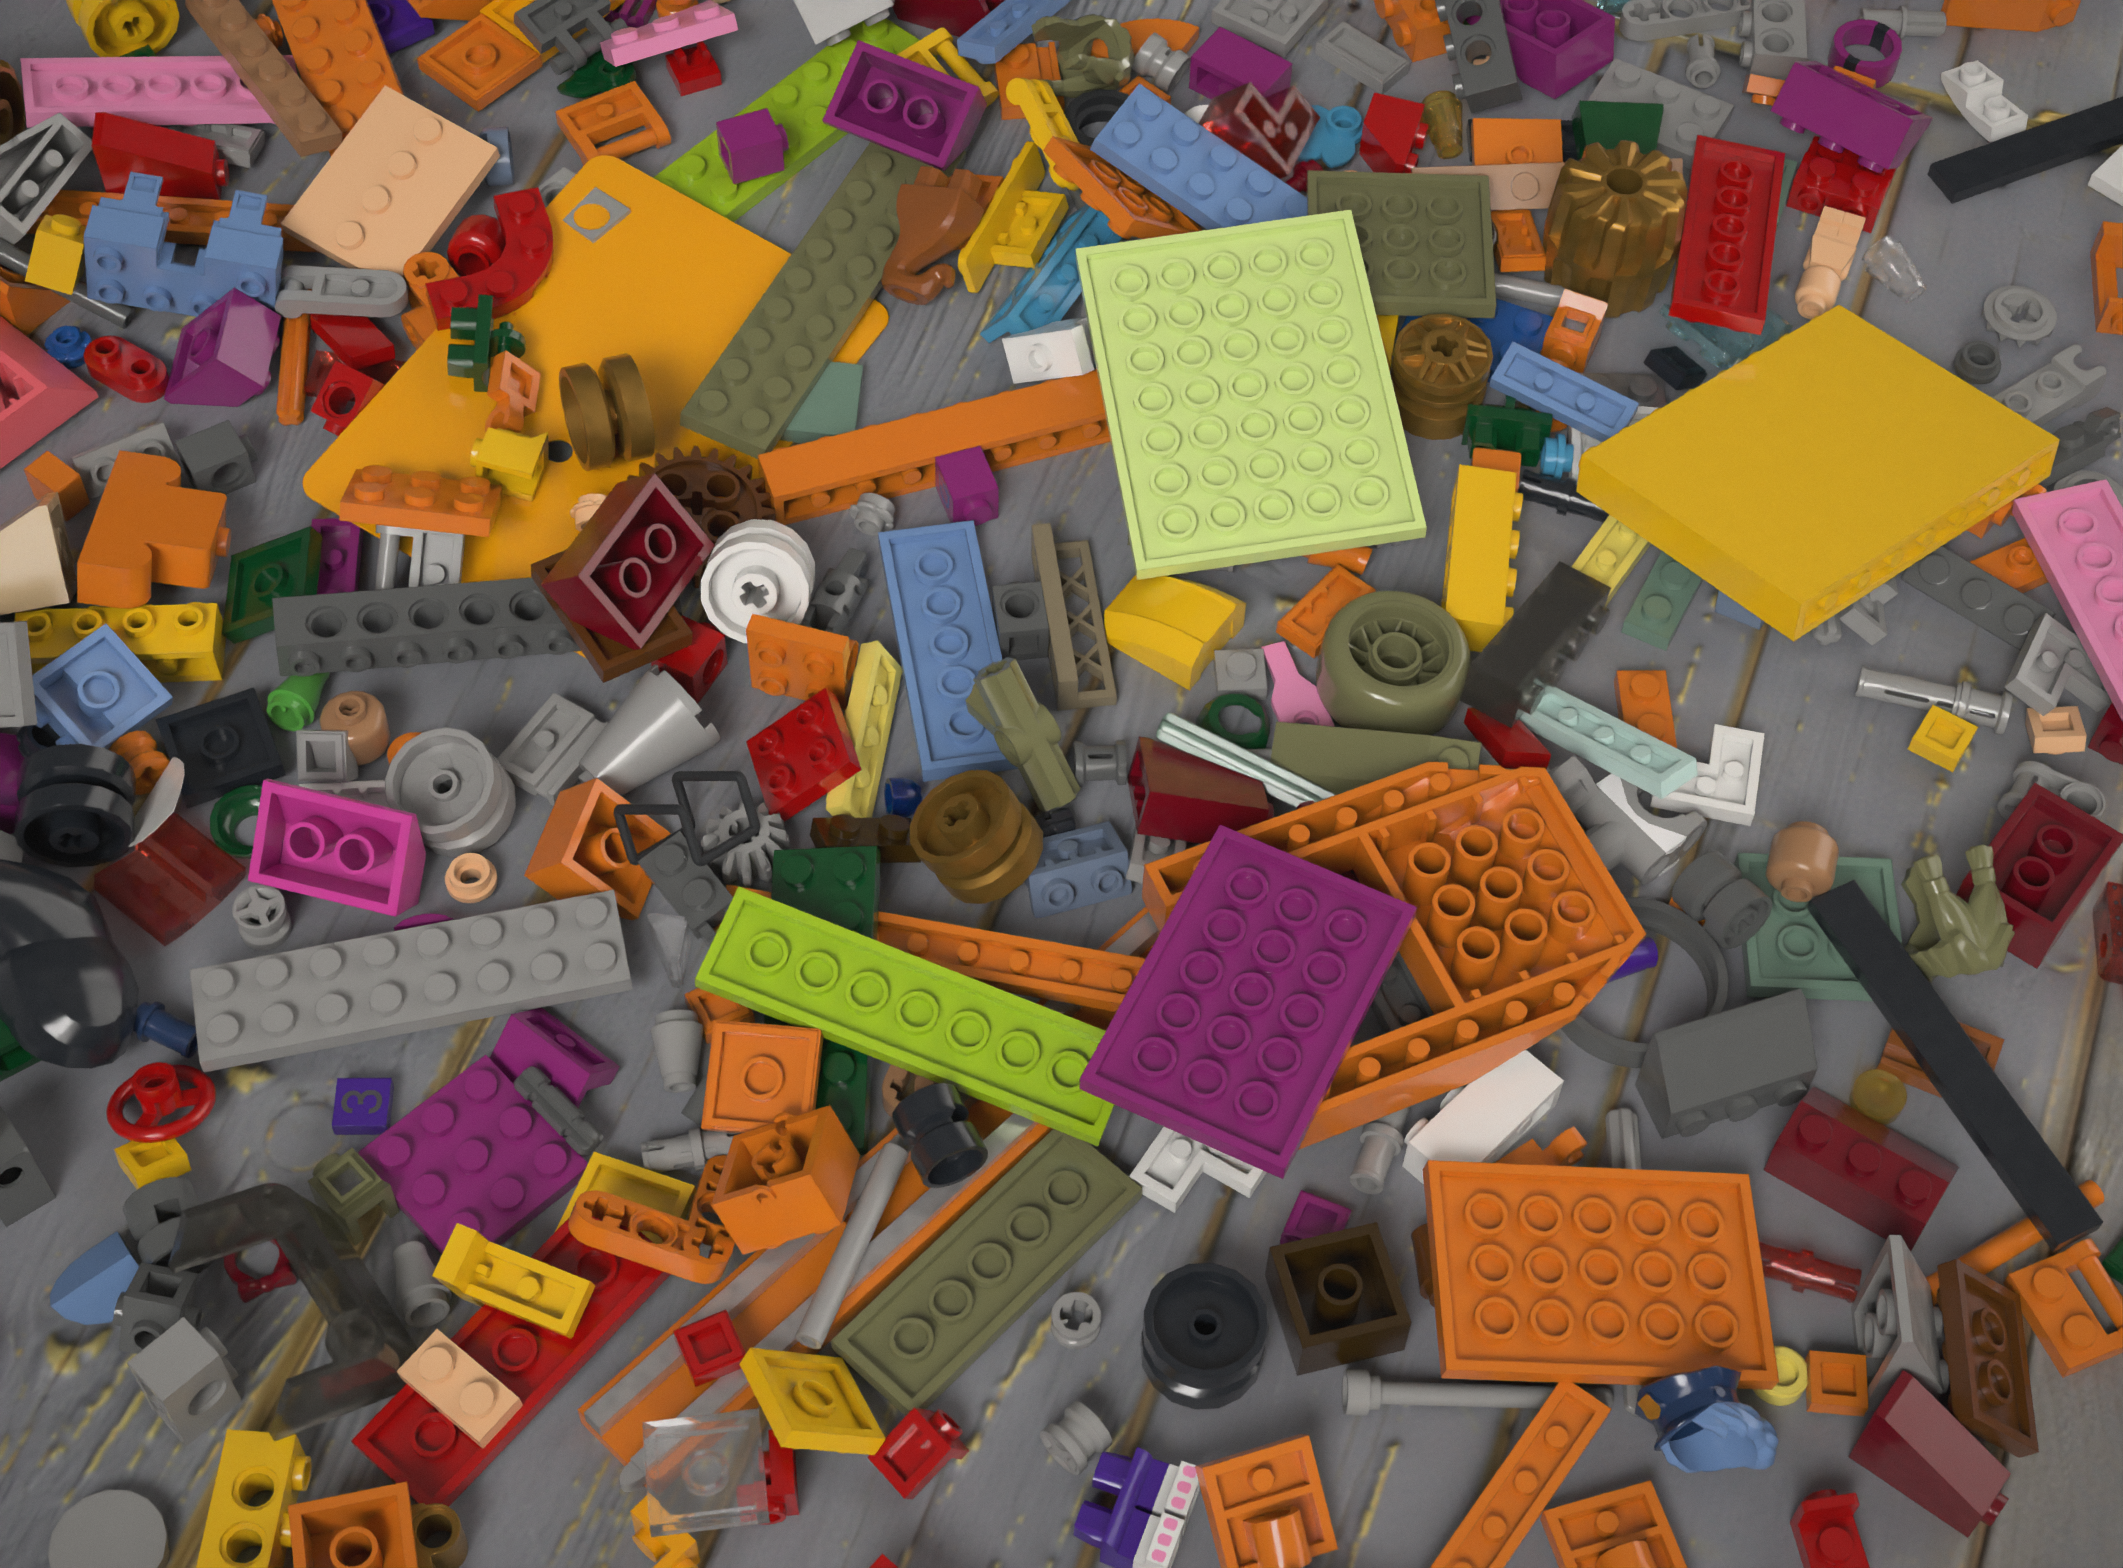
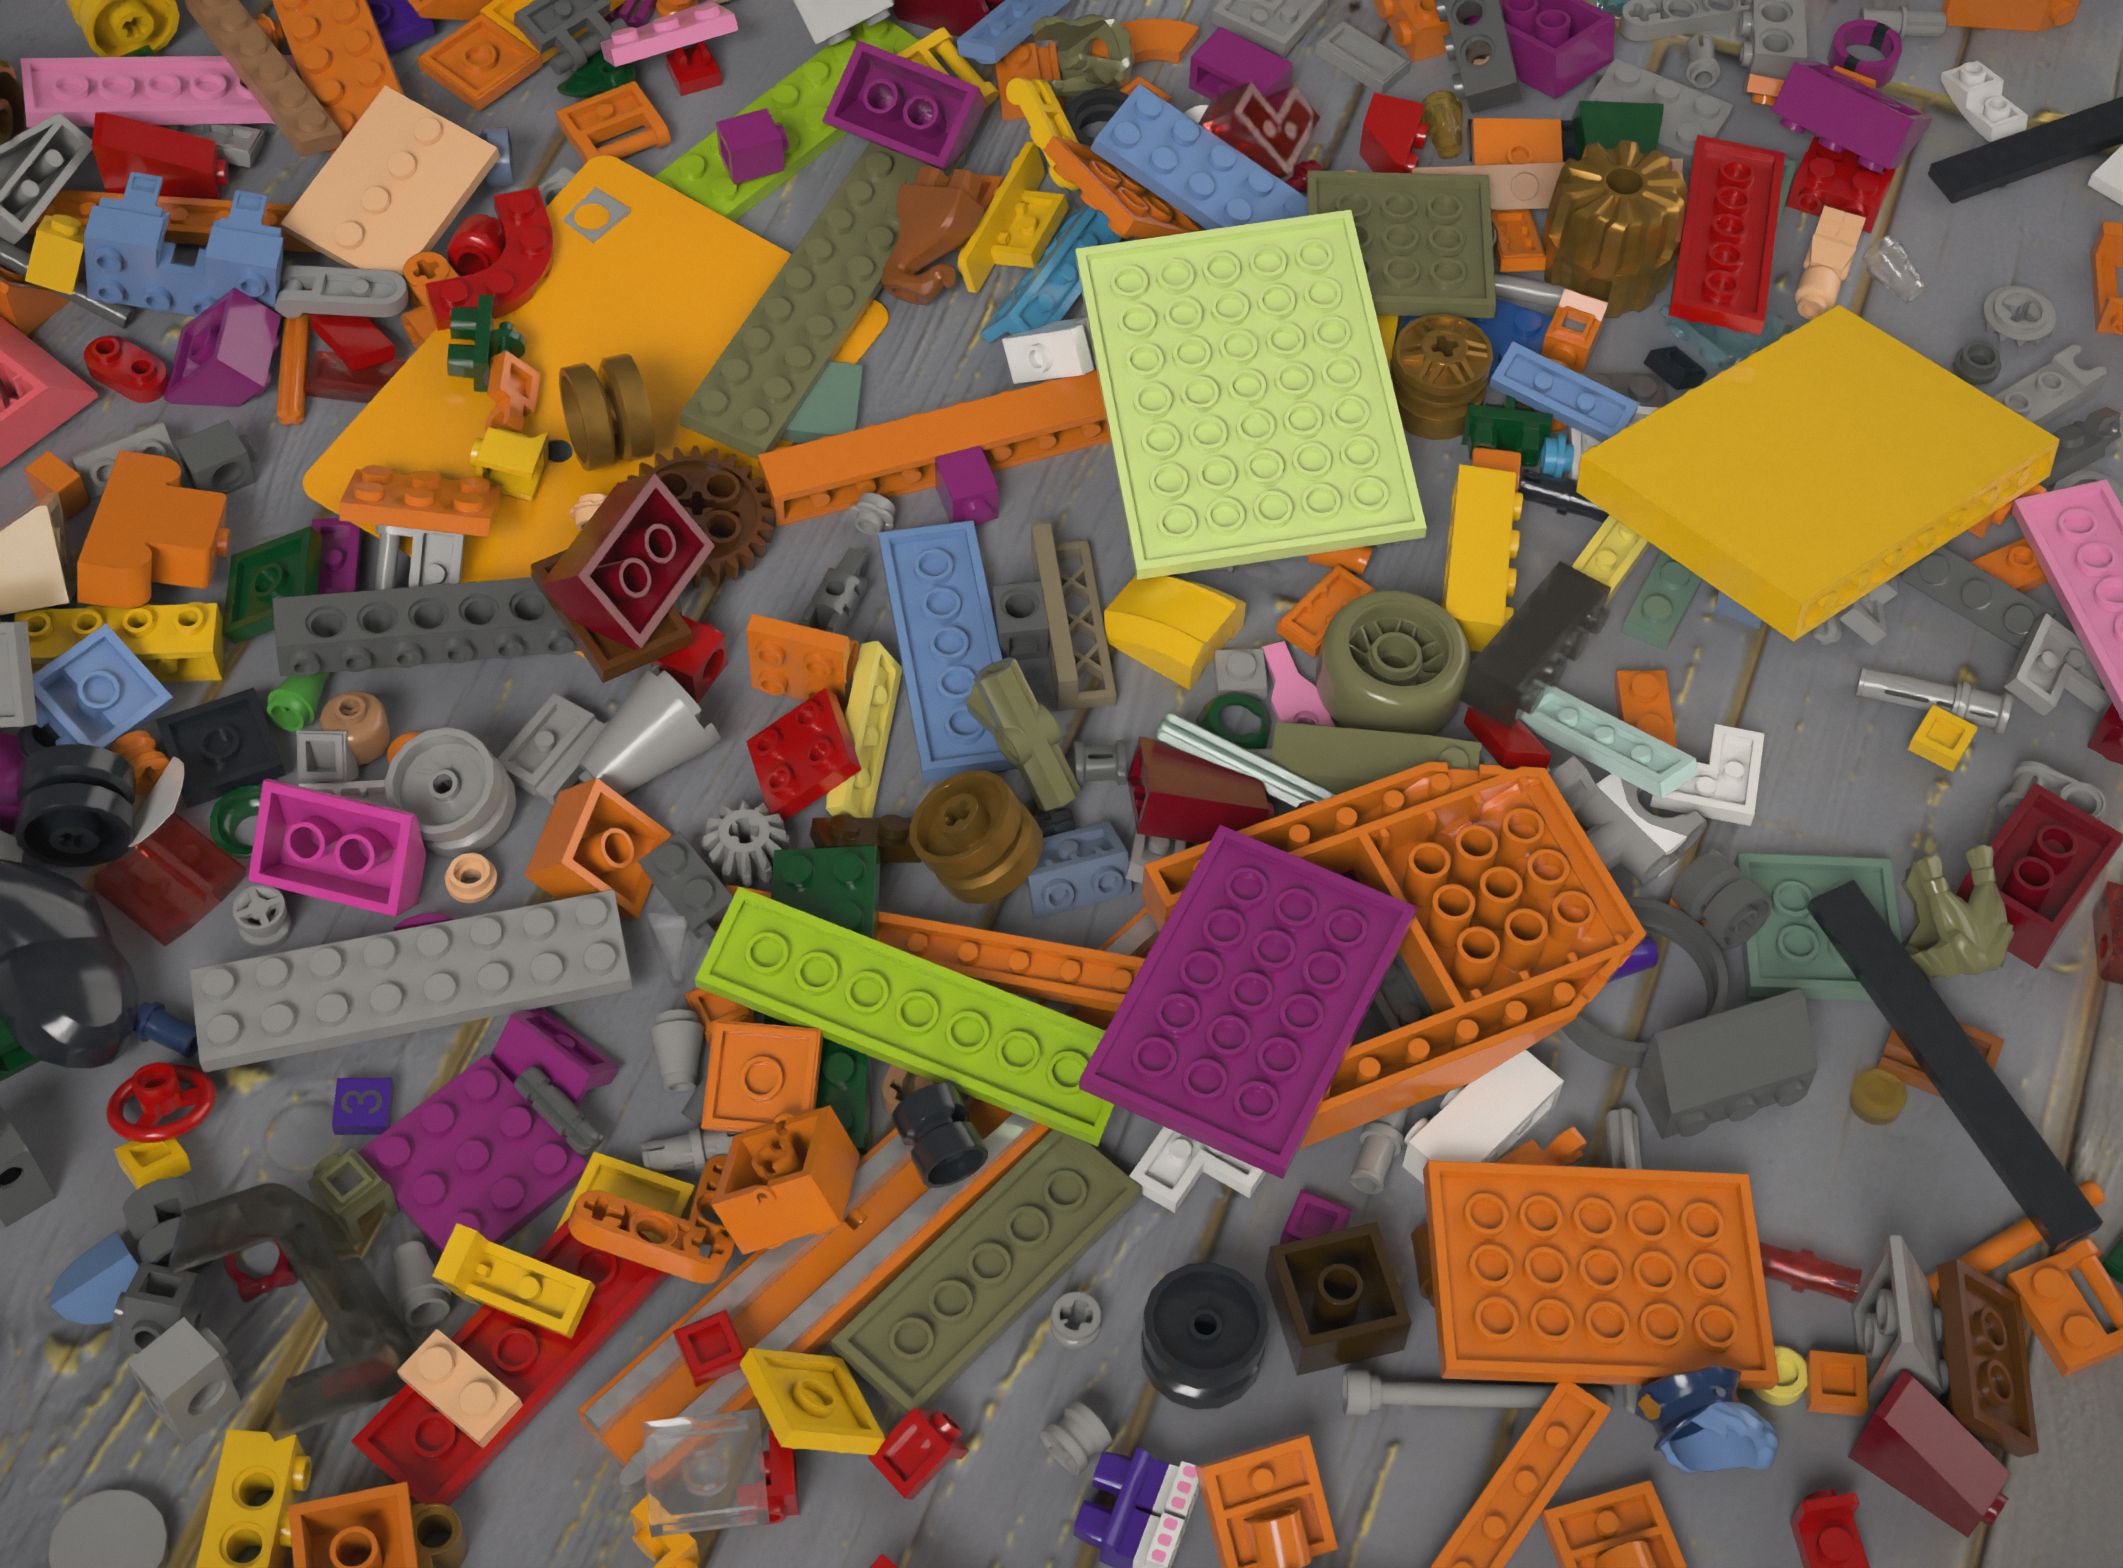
blue plate [44,326,92,369] -> none
red brick [310,360,385,436] -> none
black piece [613,771,760,866] -> none
white wheel [701,519,815,643] -> none
light grey piece [795,1143,909,1349] -> none
clear blue hinge [884,777,923,818] -> none
light grey wheel [1132,32,1191,93] -> none
dark azure plate [1284,105,1364,168] -> none
dark red slope [1764,1086,1959,1252] -> none
medium nougat head [1765,821,1839,902] -> none
light nougat plate [2025,706,2087,755] -> none

